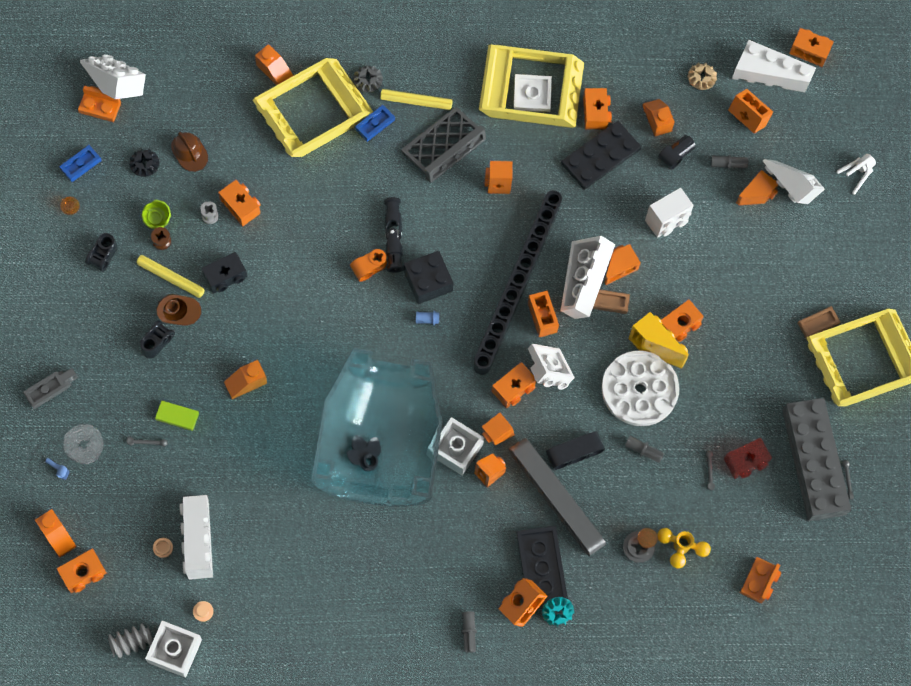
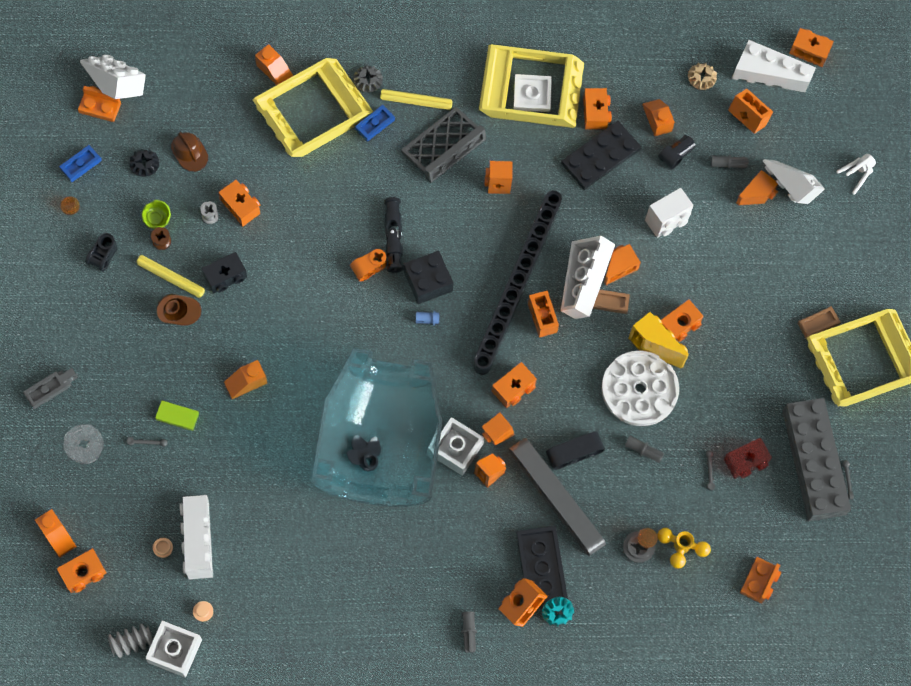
medium blue hand [45,458,69,480] -> none
black piece [140,320,175,358] -> none
white plate [528,344,574,389] -> none

